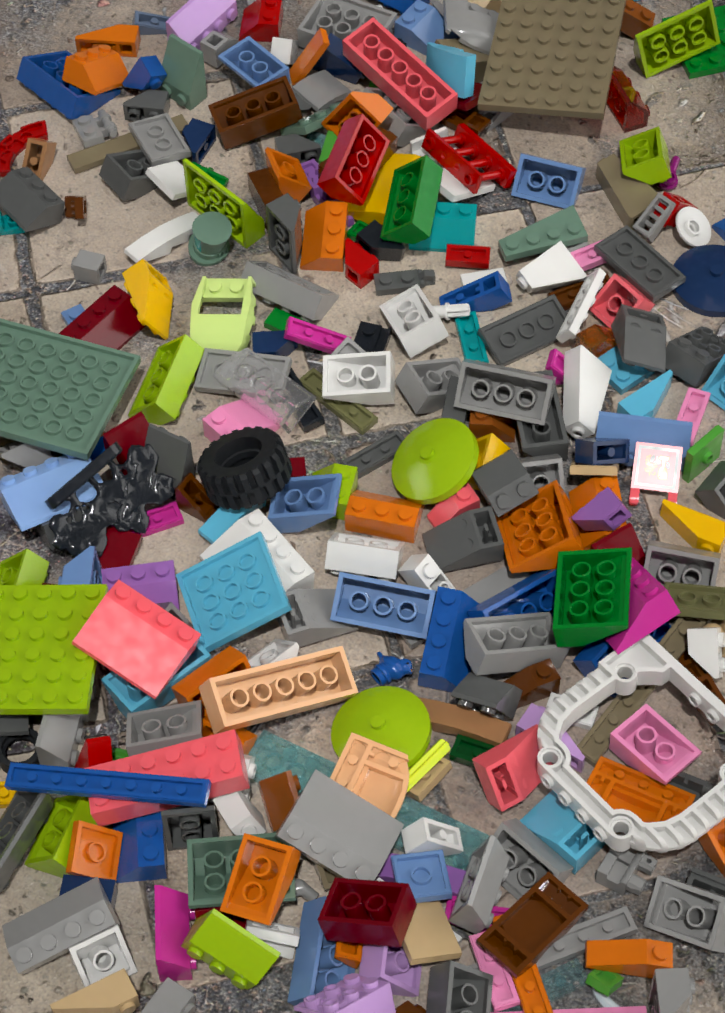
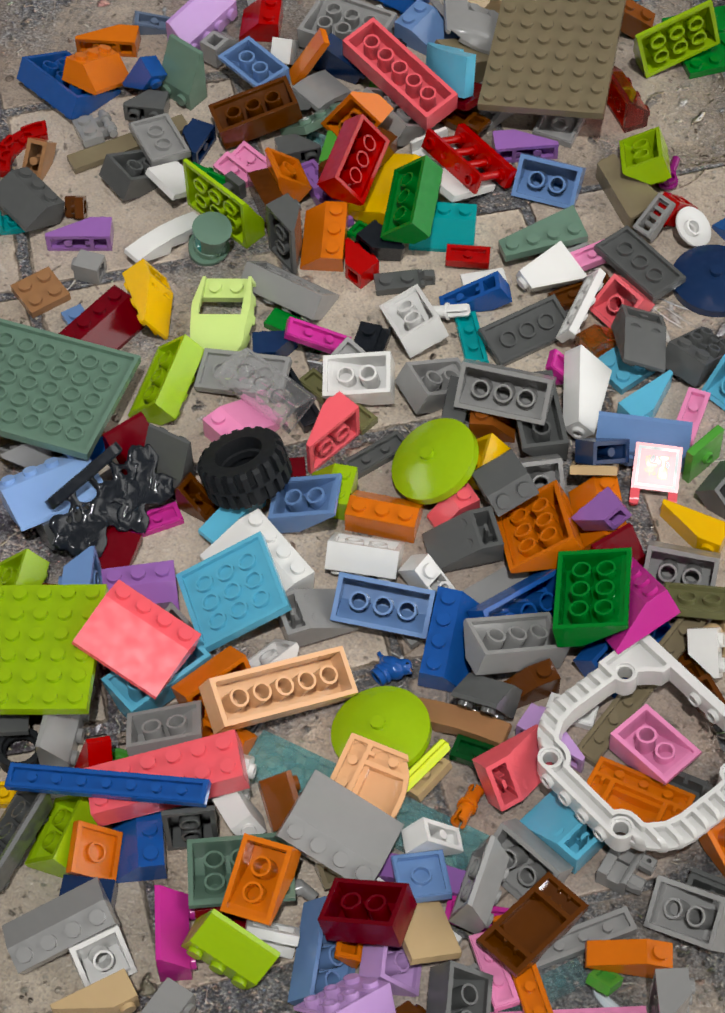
none -> medium nougat plate [10,266,71,318]
none -> medium lavender slope [45,217,114,251]
none -> bright pink slope [213,141,267,188]
none -> dark grey tile [223,171,247,199]
none -> coral slope [306,391,360,474]
none -> orange pin [450,784,484,829]
none -> medium lavender slope [492,129,559,163]
none -> light grey tile [532,115,585,148]

